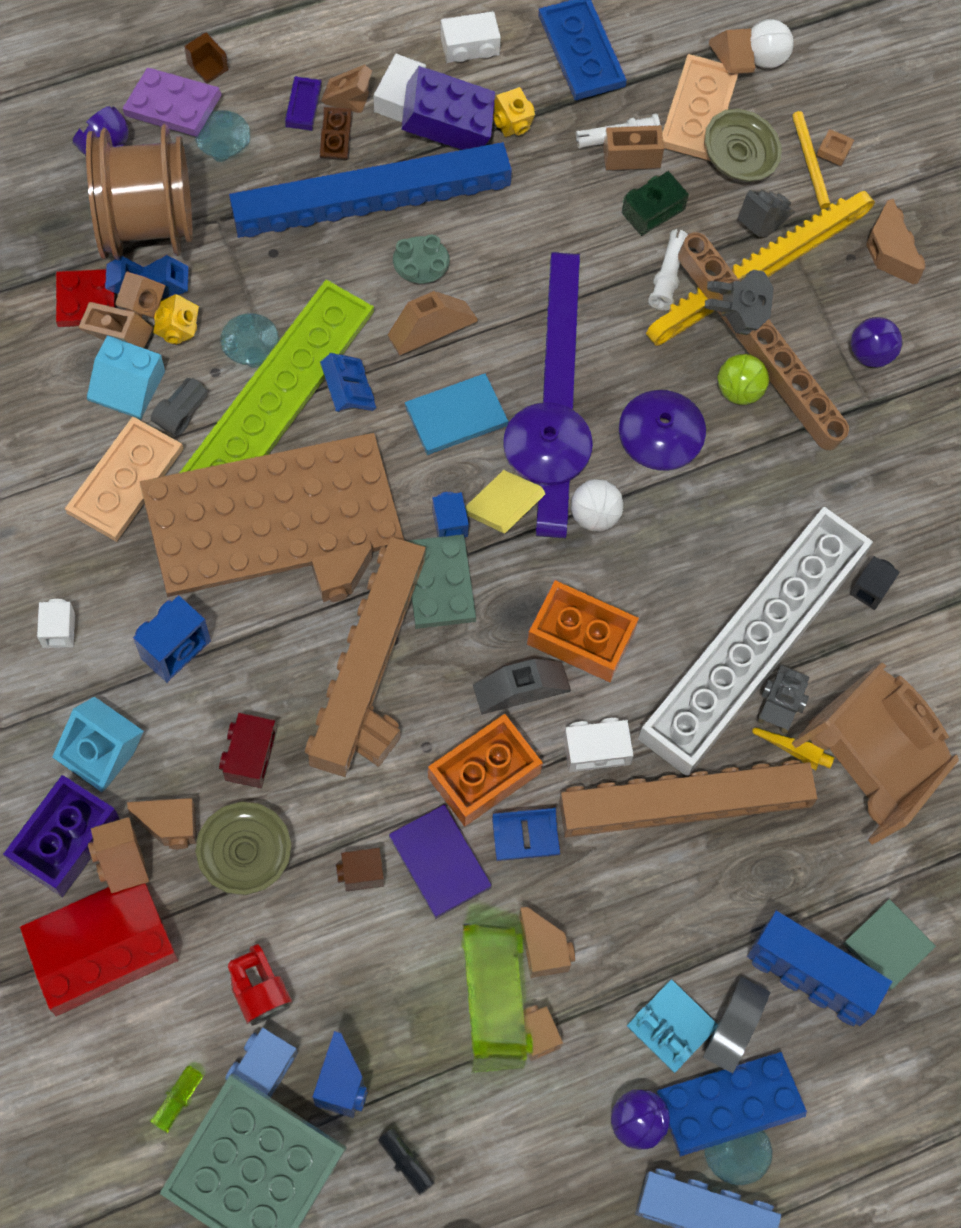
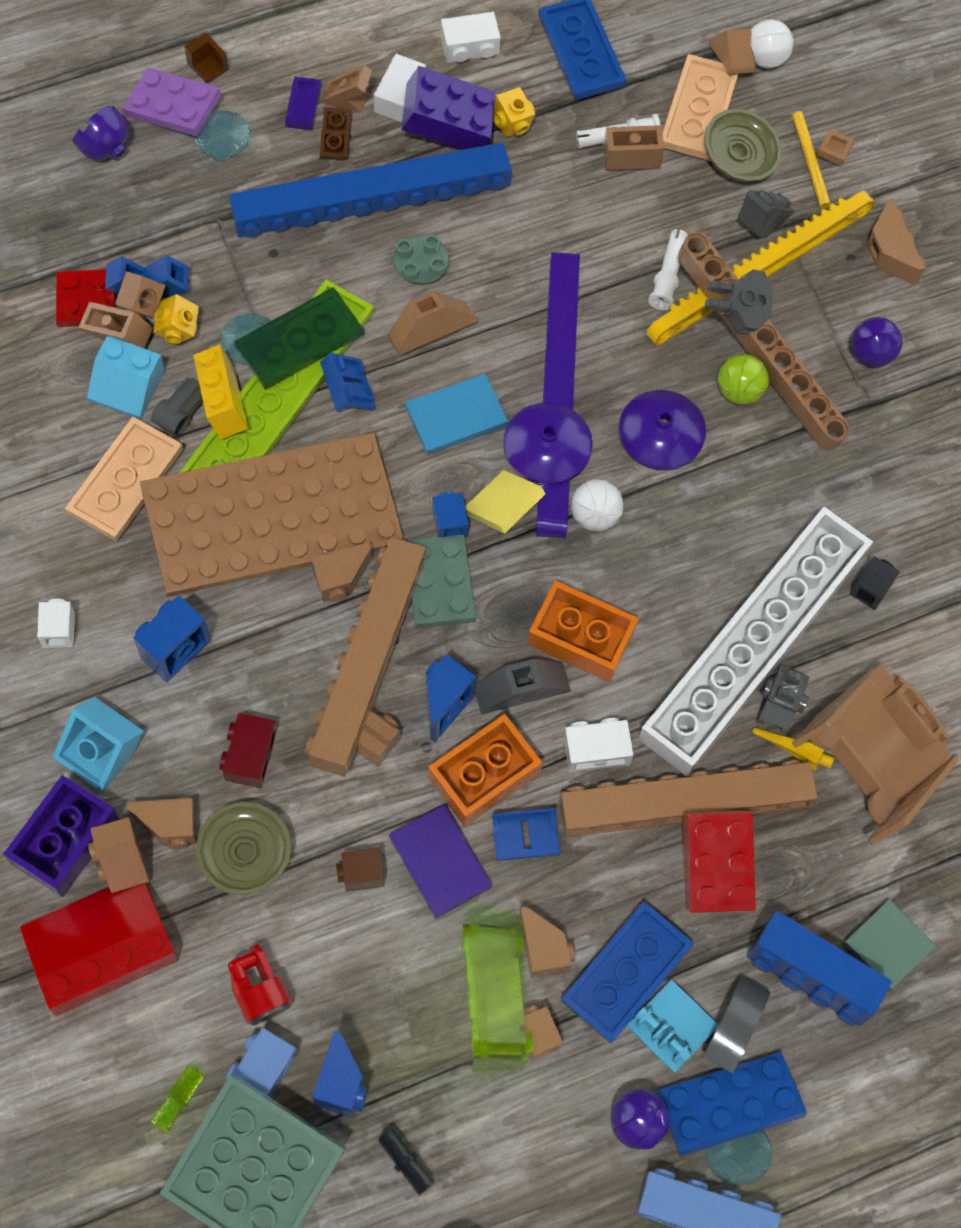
medium nougat wheel [86,123,193,261] -> none
clear green brick [621,170,689,237] -> none
none -> yellow brick [193,344,248,440]
none -> clear green tile [234,287,364,390]
none -> blue slope [425,654,476,743]
none -> blue plate [561,902,694,1044]
none -> red brick [683,810,756,913]

